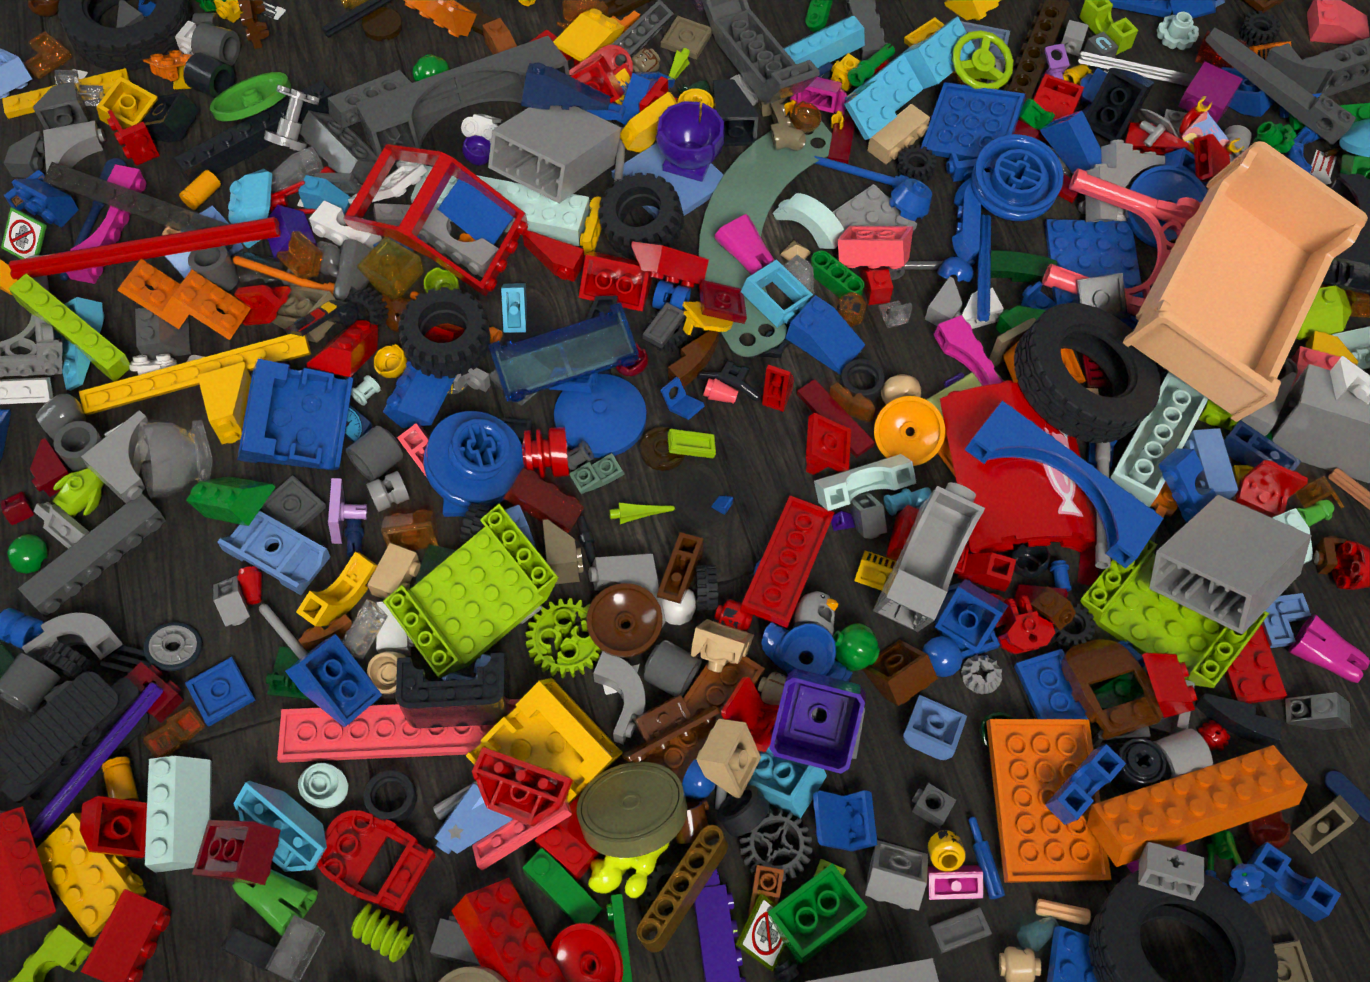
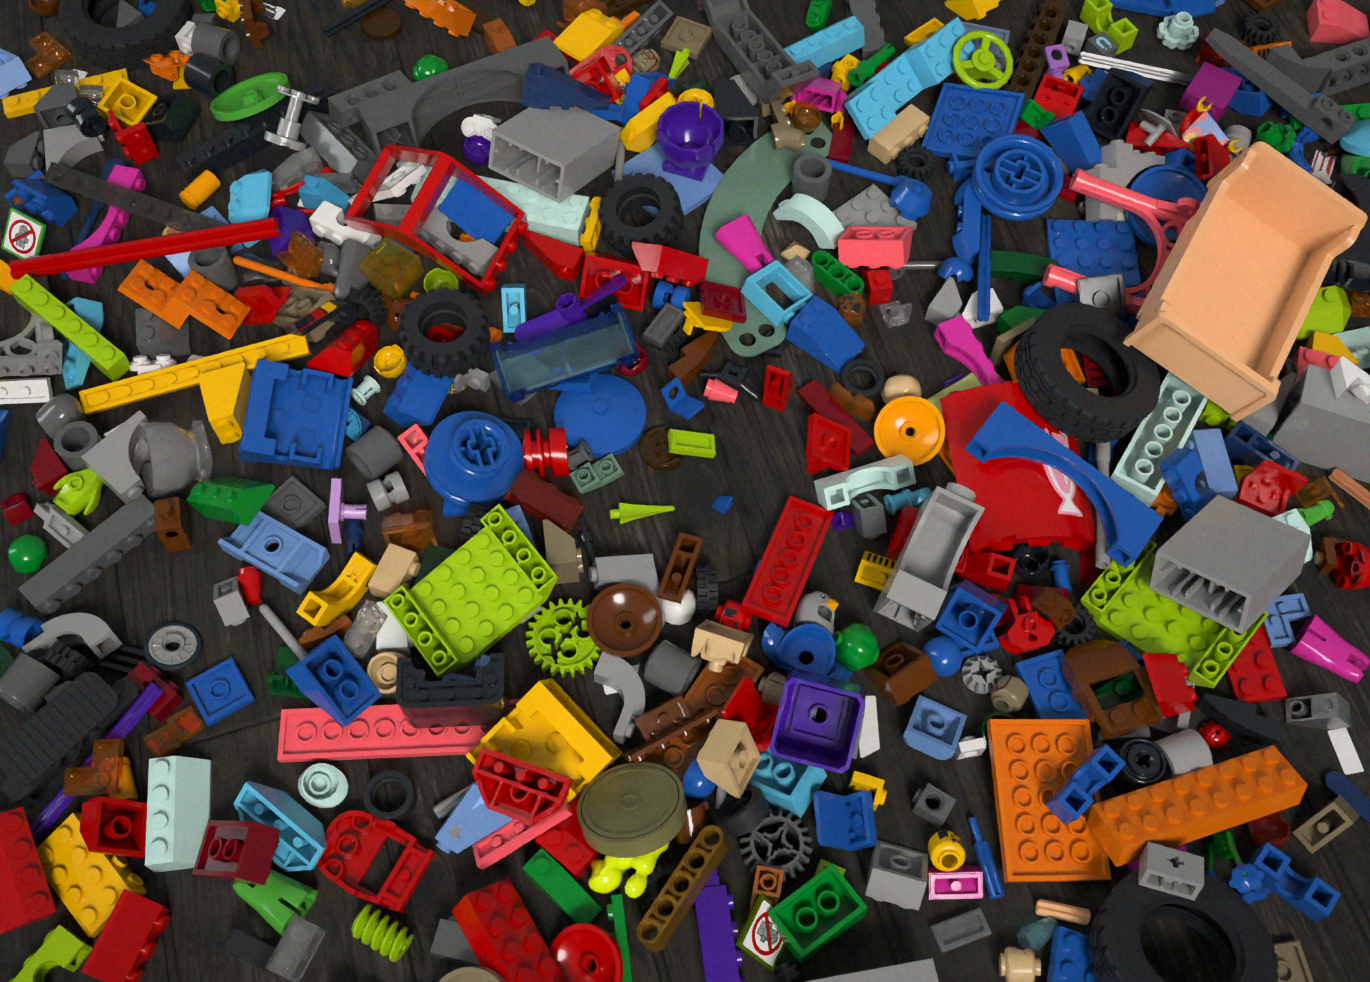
none -> clear orange plate [63,739,124,797]
none -> black wheel [66,97,107,138]
none -> reddish brown torso [154,497,193,553]
none -> dark purple piece [515,275,627,357]
none -> dark grey piece [791,153,832,202]
none -> yellow bracket [849,771,887,811]
none -> white sticker [859,696,880,758]
none -> white plate [955,736,986,760]
none -> dark tan head [990,675,1029,713]
none -> white sticker [1328,728,1364,775]

